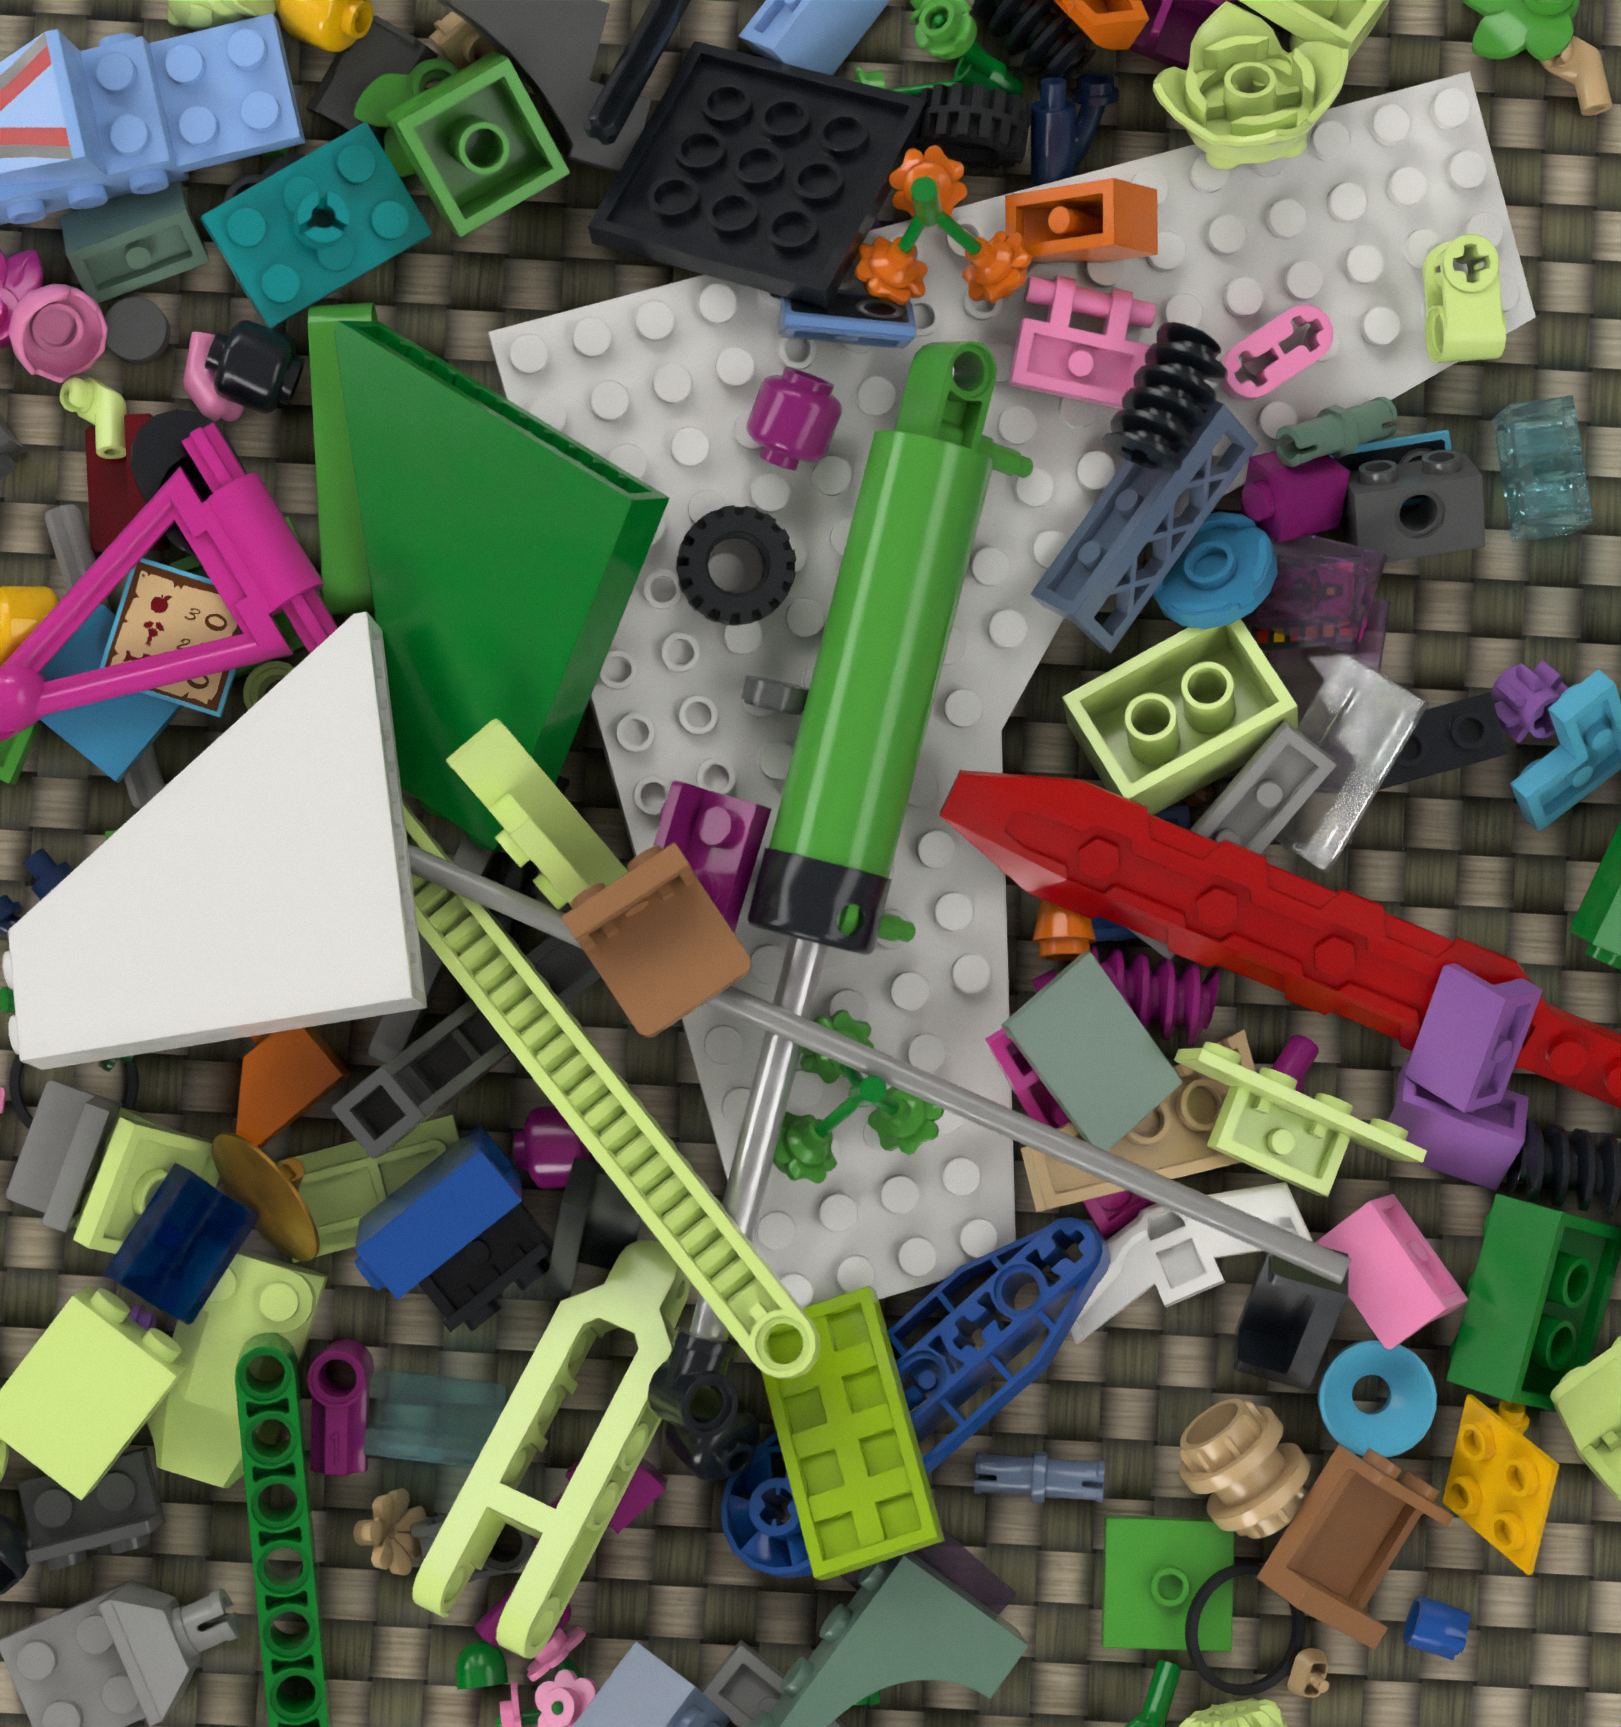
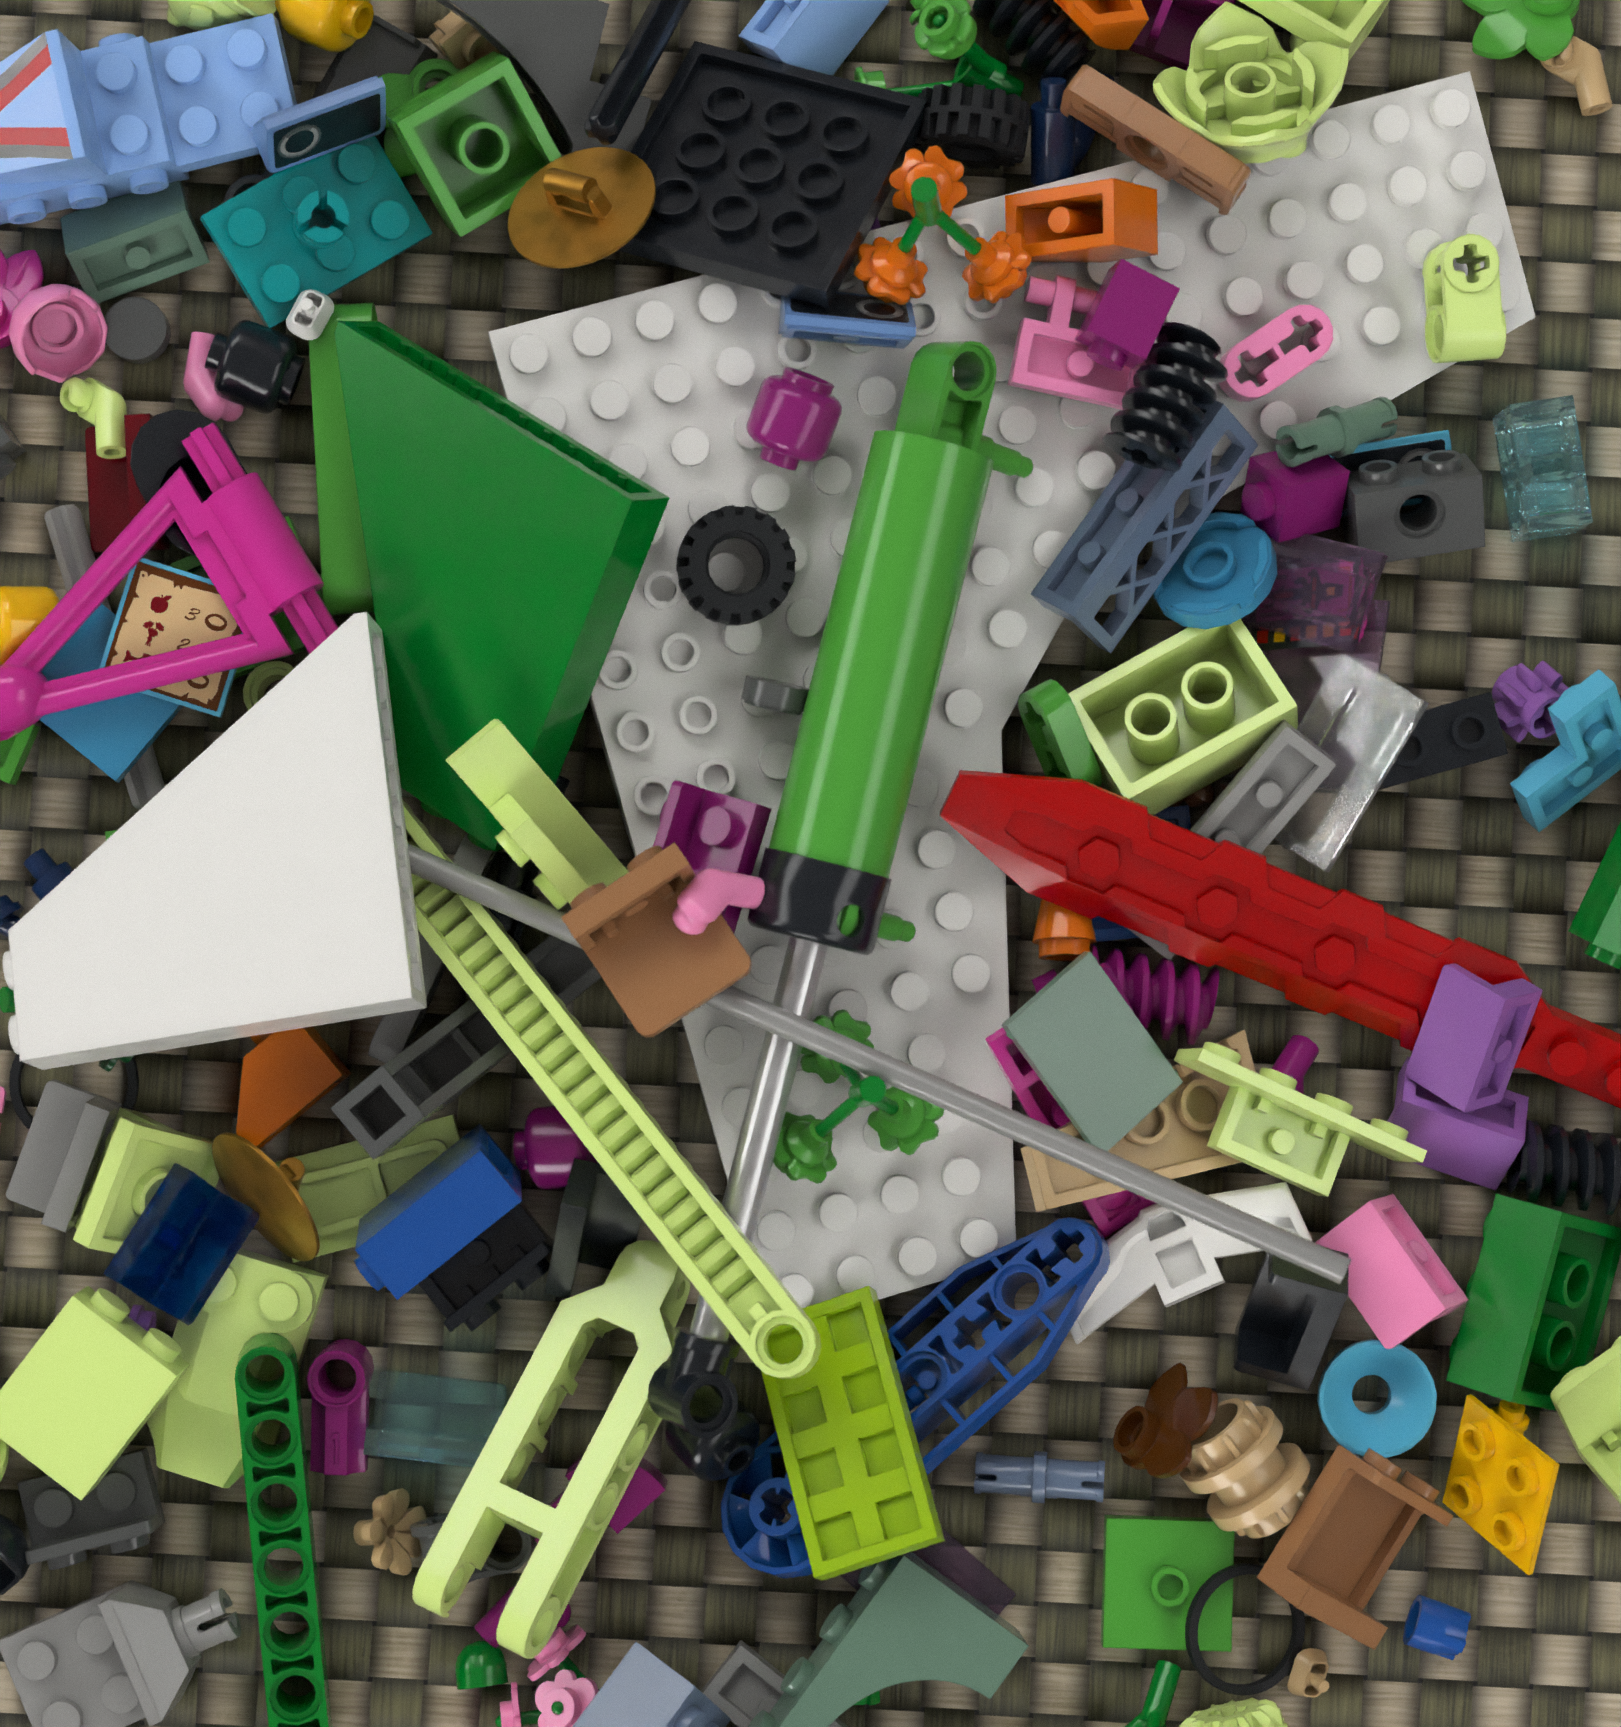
none -> slope [251,75,386,173]
none -> white rock [286,289,334,340]
none -> pearl gold shield [508,147,656,269]
none -> bright pink arm [672,868,765,935]
none -> bright green beam [1018,679,1102,787]
none -> medium nougat piece [1060,65,1251,215]
none -> magenta brick [1075,258,1180,371]
none -> reddish brown plate [1113,1362,1219,1479]

